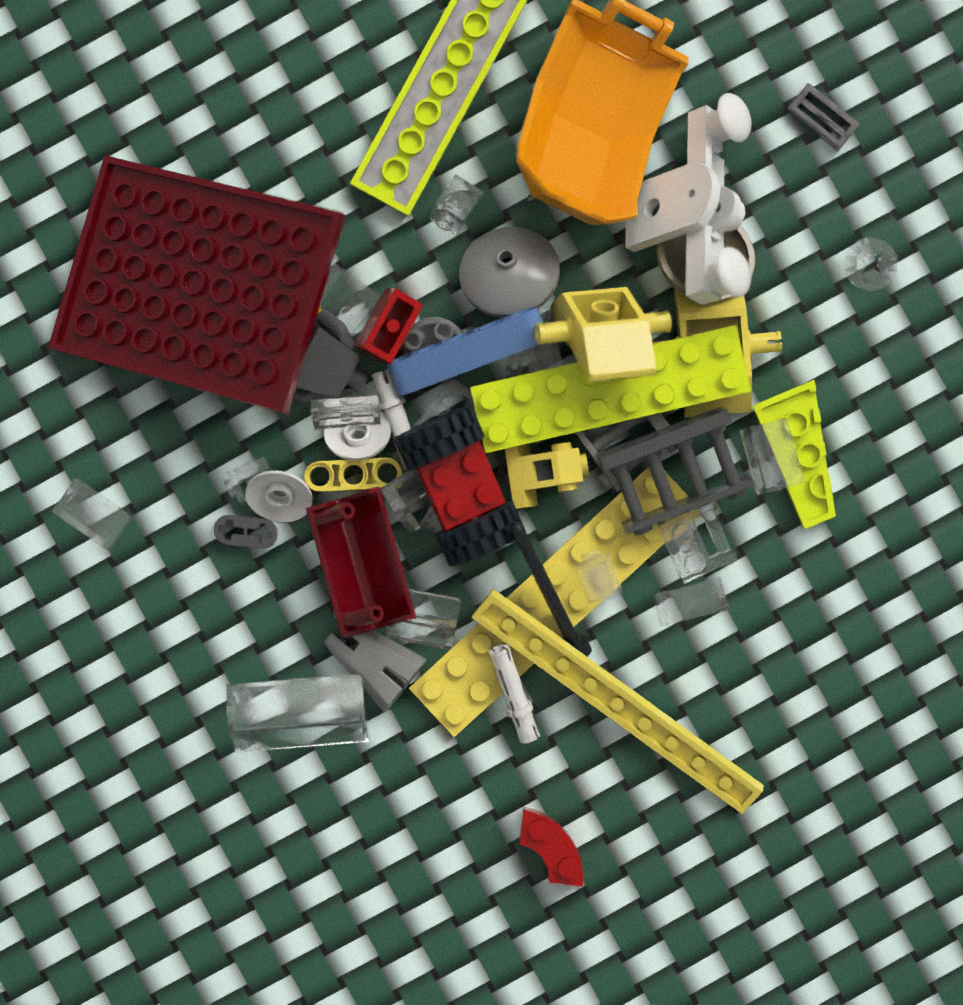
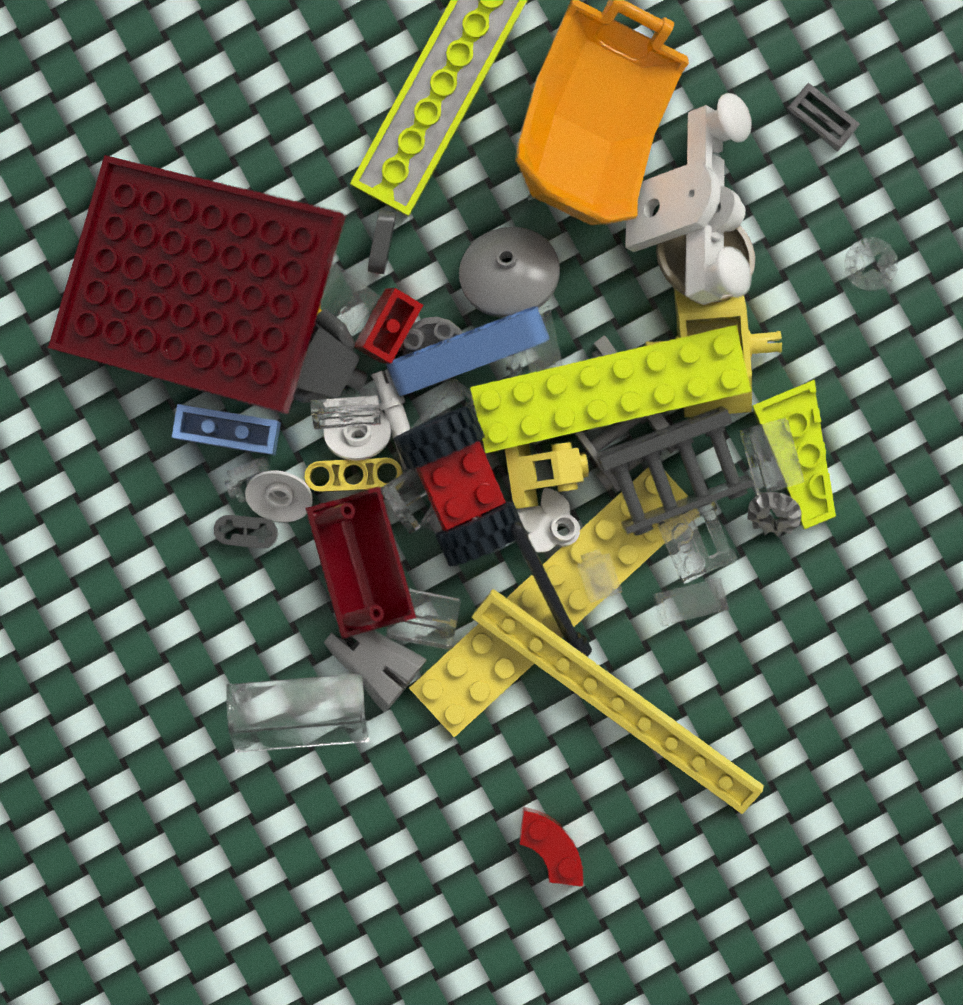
clear panel [52,478,135,550] -> none
clear bracket [429,174,484,235] -> none
white pin [488,644,540,744] -> none
light yellow slope [534,287,672,382] -> none
none -> light blue brick [172,404,281,456]
none -> dark grey beam [368,209,396,275]
none -> white plate [517,488,580,553]
none -> light grey gear [747,492,802,537]

